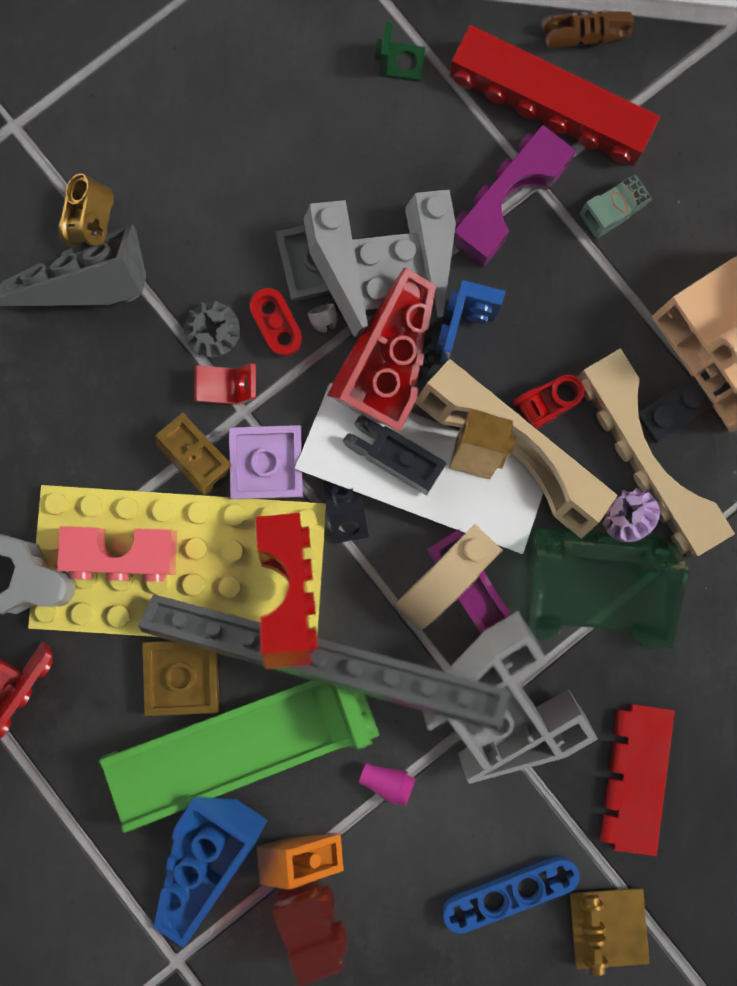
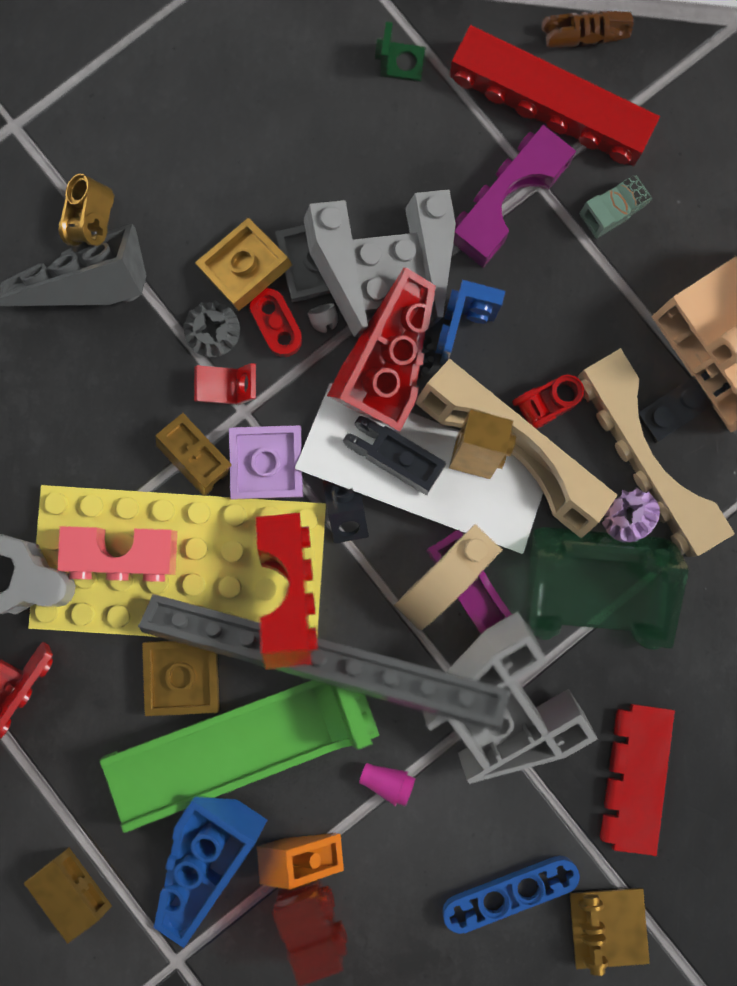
none -> pearl gold hinge [24,847,112,944]
none -> pearl gold plate [195,218,292,311]

